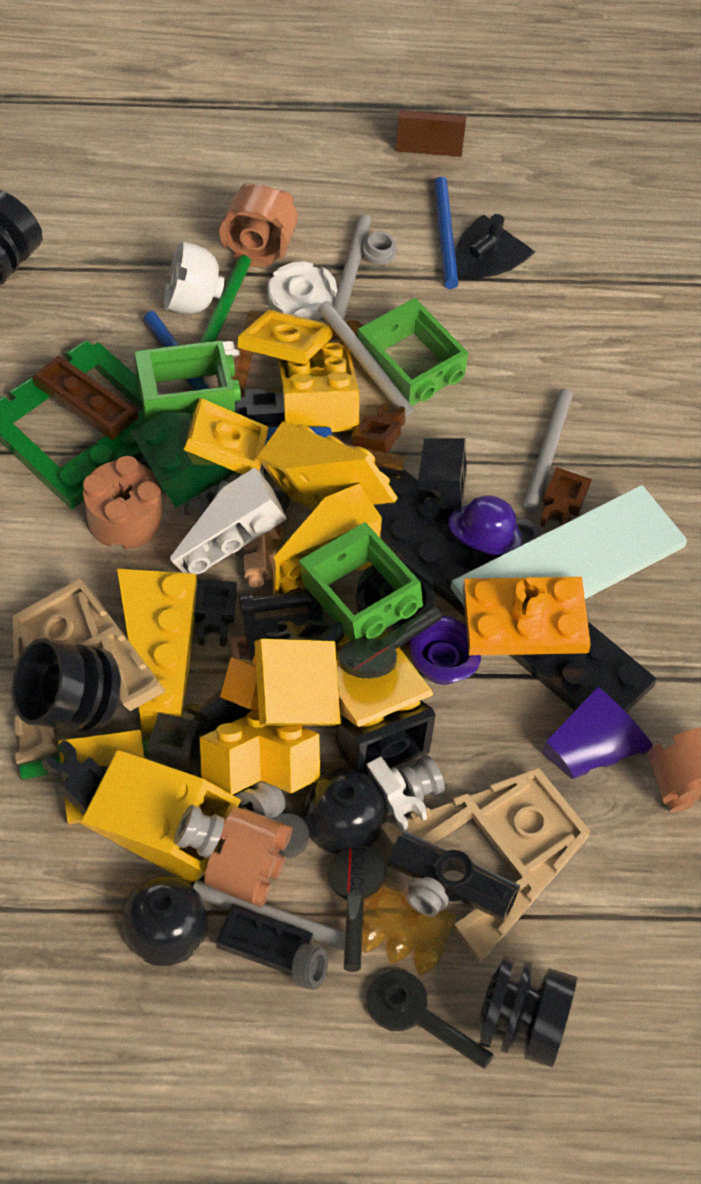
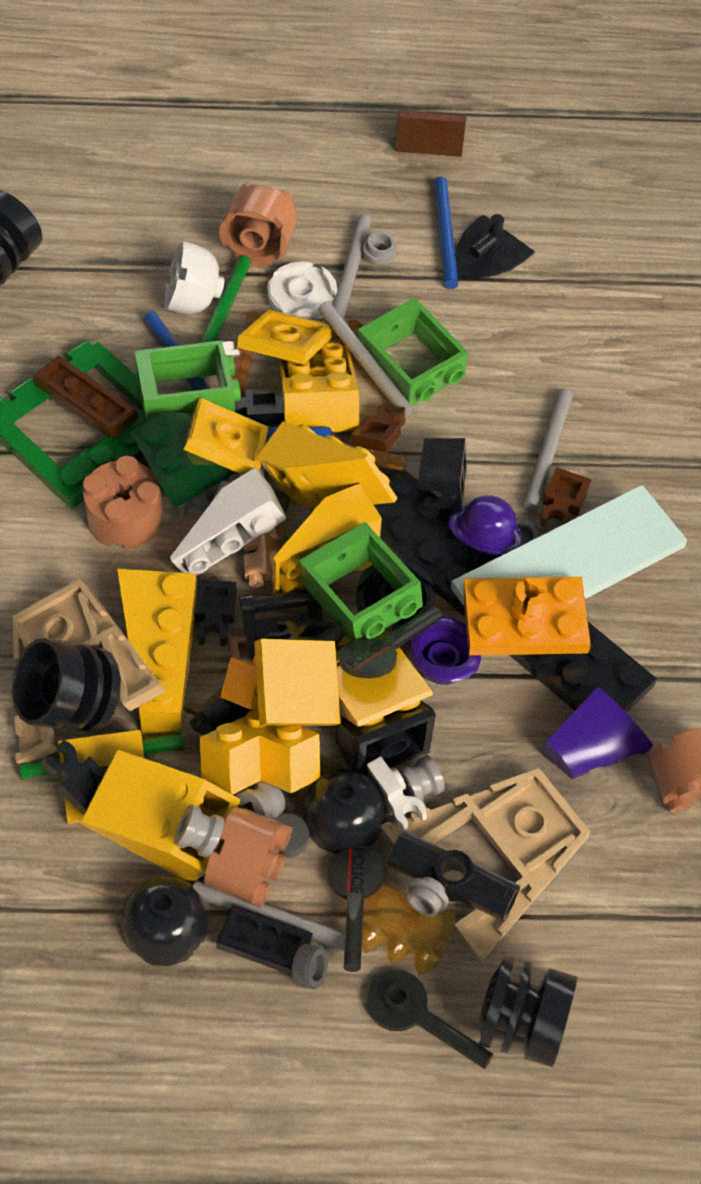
clear smoke slope [147,712,202,778] -> none

